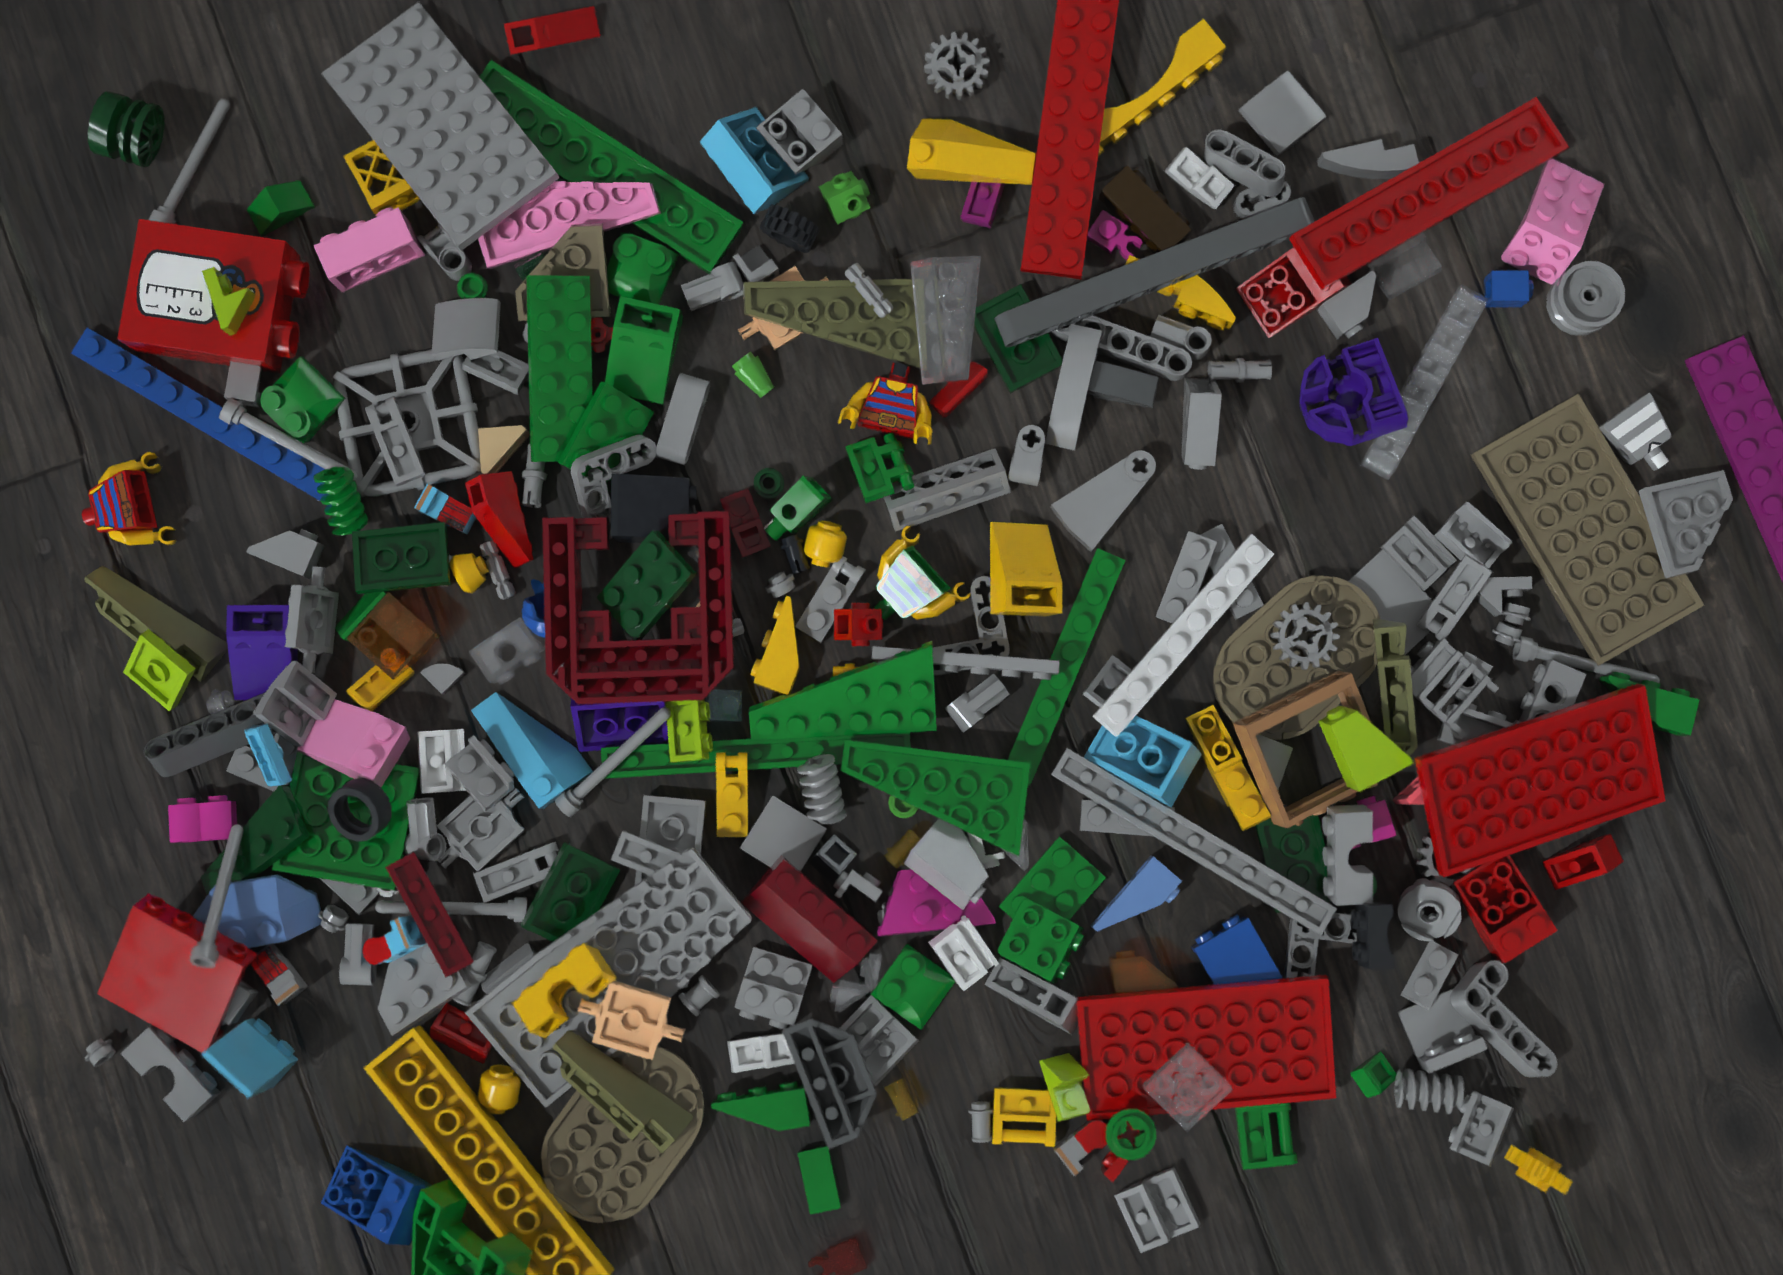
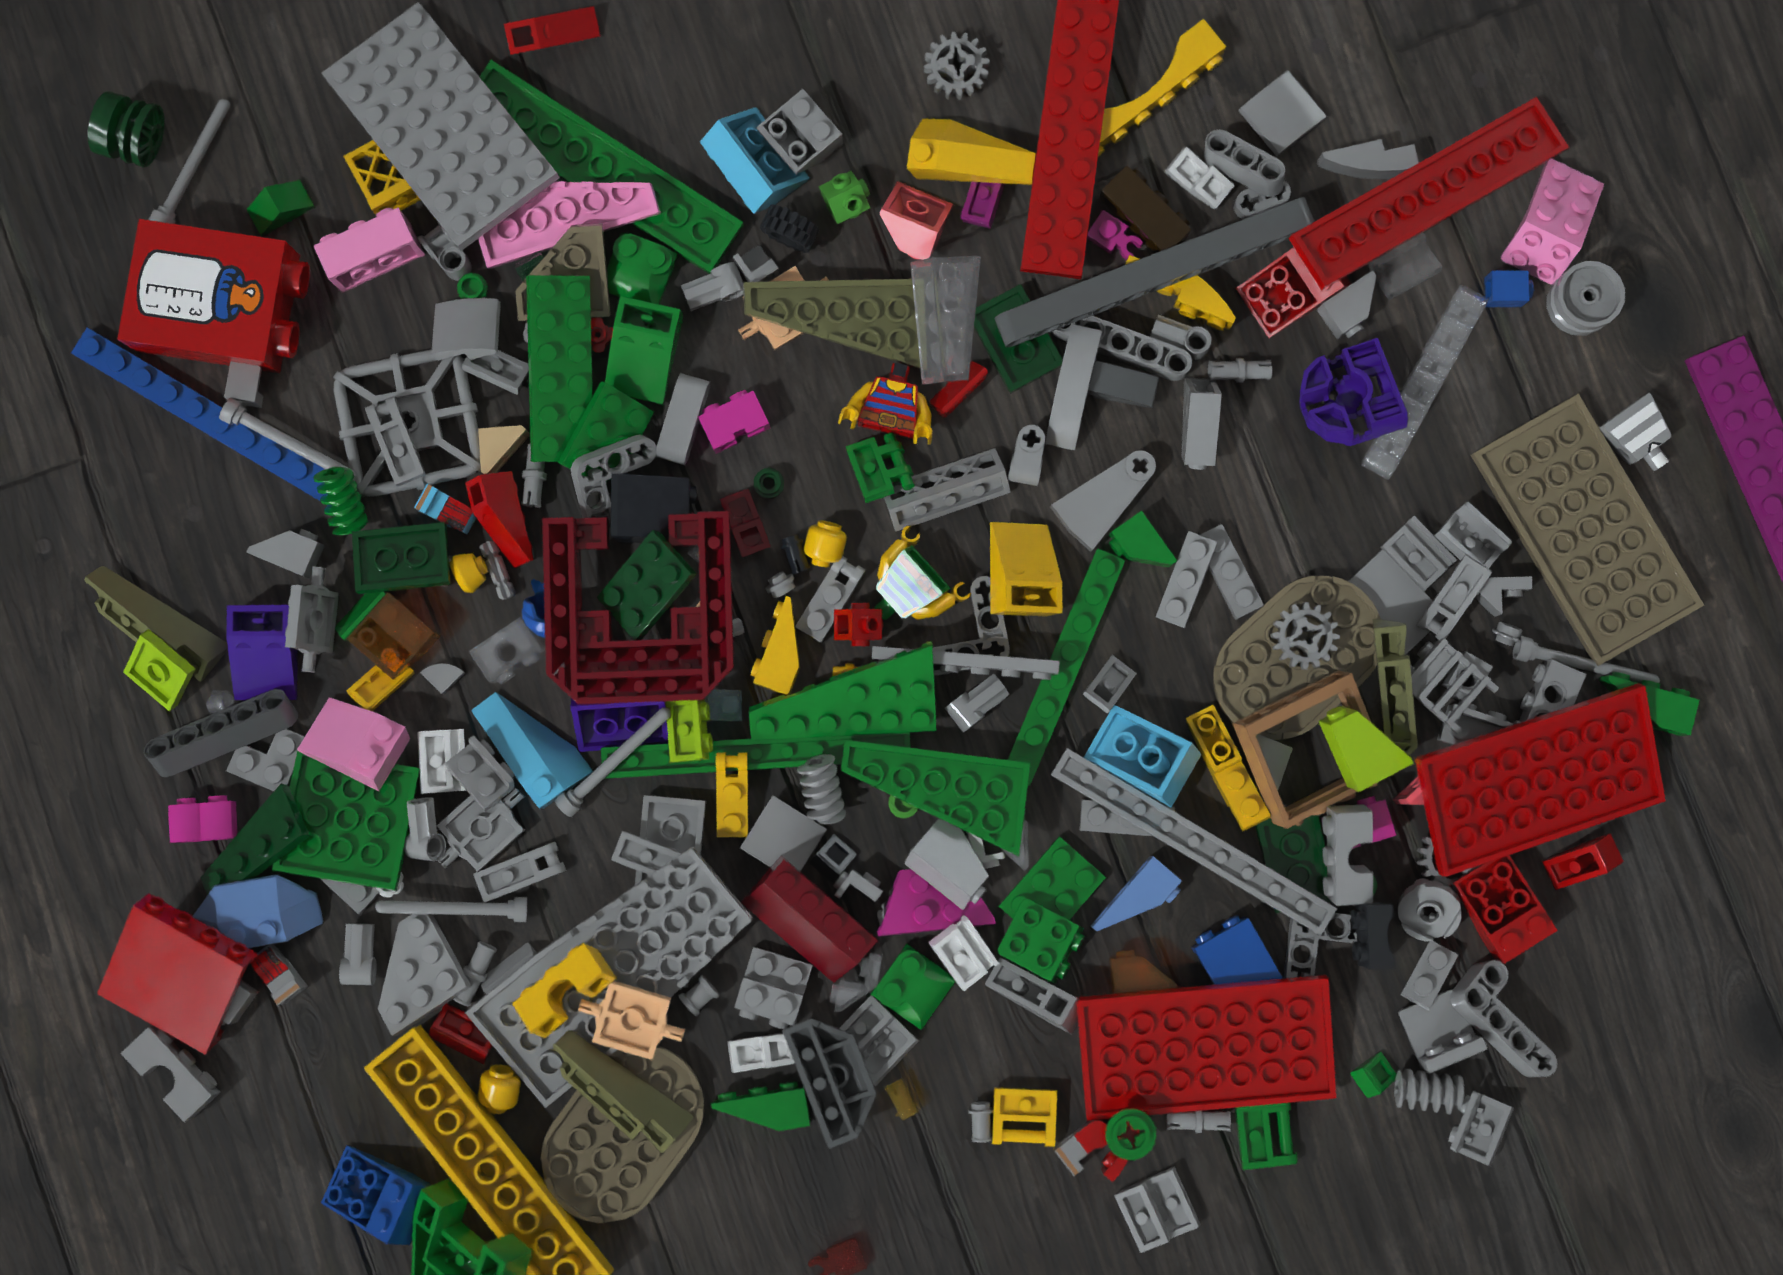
torso [82,452,177,546] -> none
light grey plate [85,1038,116,1067] -> none
light grey piece [189,824,243,968] -> none
lime slope [202,267,255,336] -> none
medium azure slope [202,1018,299,1098] -> none
medium azure plate [244,723,292,787] -> none
light grey slope [253,661,337,746] -> none
green slope [260,356,346,443] -> none
light grey plate [318,905,349,933] -> none
black tyre [328,778,392,842] -> none
leg [363,916,427,965] -> none
dark red plate [386,852,474,978] -> none
dark green plate [520,842,620,942] -> none
bright green cone [732,351,774,398] -> none
green torso [764,476,833,541] -> none
green tile [797,1145,841,1215] -> none
light grey axle [845,263,893,318] -> none
clear yellow pin [884,829,921,869] -> none
lime slope [1039,1053,1091,1122] -> none
white plate [1092,534,1274,737] -> none
clear plate [1142,1043,1233,1132] -> none
light grey plate [1502,603,1531,626] -> none
yellow gear [1504,1145,1573,1195] -> none
light grey plate [1639,470,1733,579] -> none
none -> dark pink brick [698,390,770,454]
none -> coral slope [880,182,953,262]
none -> green slope [1109,511,1177,568]
none -> light grey pin [1167,1111,1231,1133]

